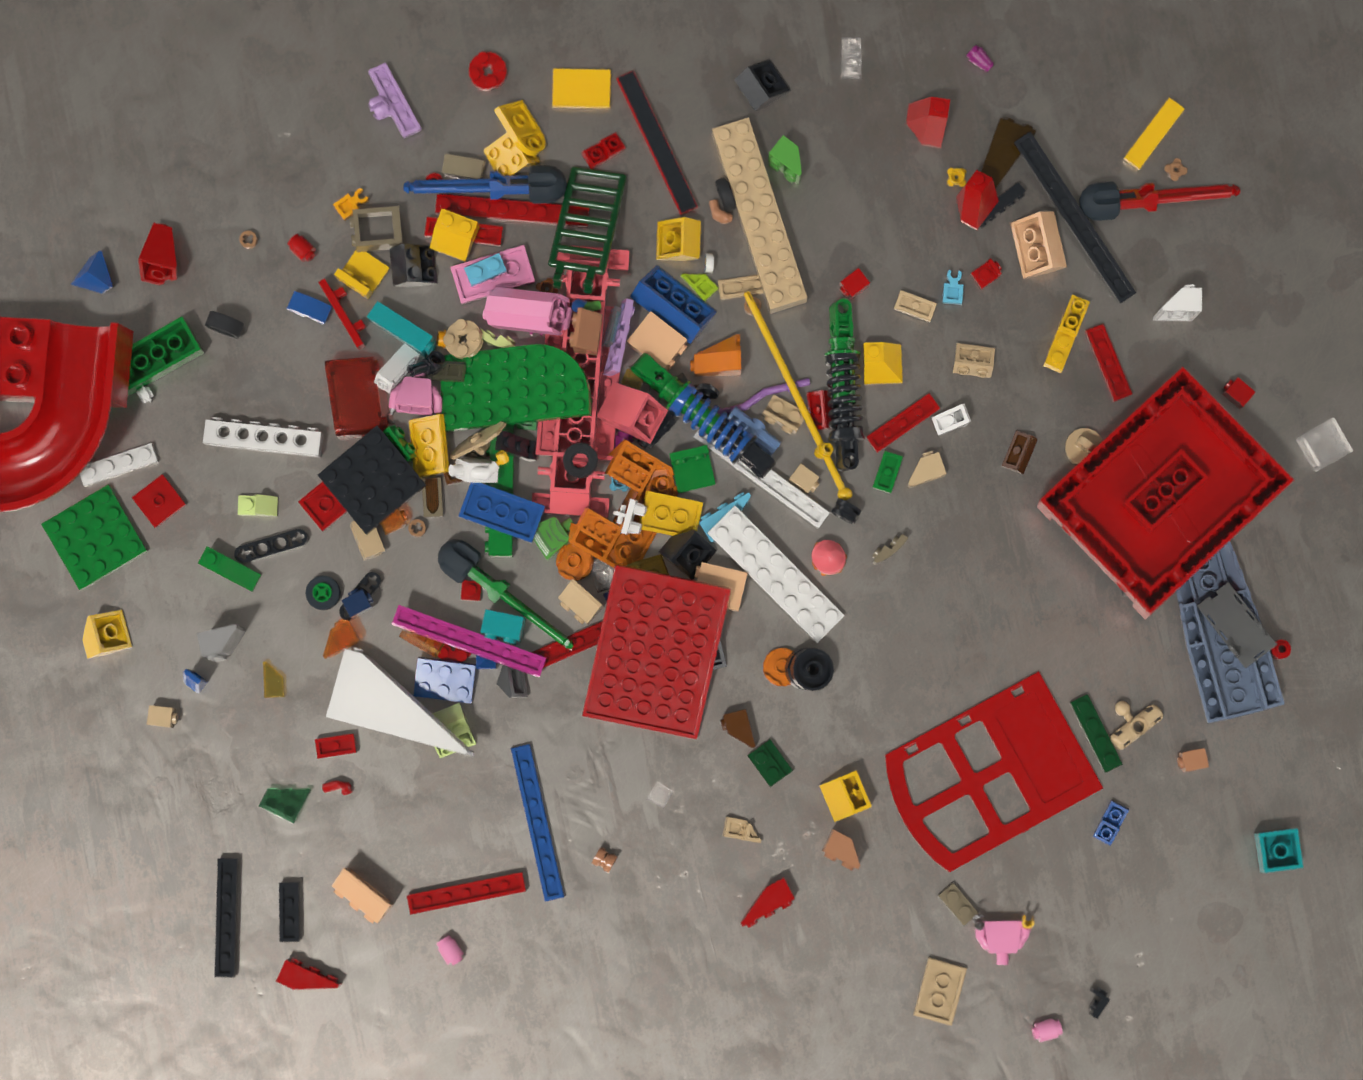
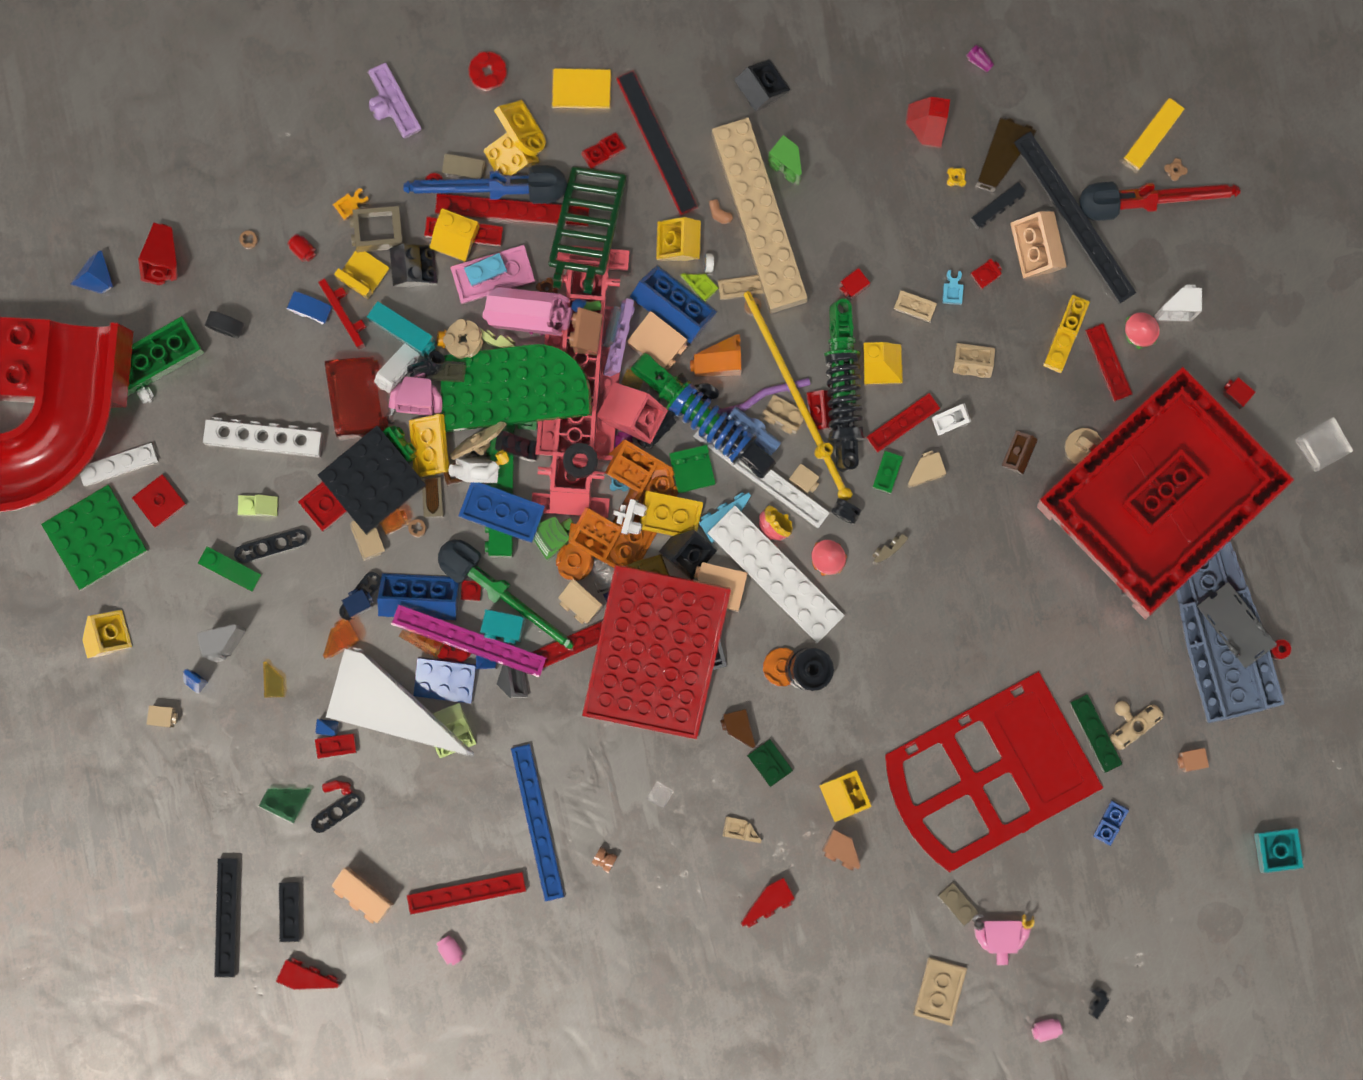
black wheel [305,575,341,611] -> none
black tyre [715,177,736,212] -> none
clear slope [841,38,861,79] -> none
red slope [956,170,999,230] -> none
none -> black beam [311,793,363,833]
none -> blue slope [315,719,339,736]
none -> blue slope [377,573,459,620]
none -> yellow hair [759,505,793,541]
none -> coral hair [1125,313,1160,349]

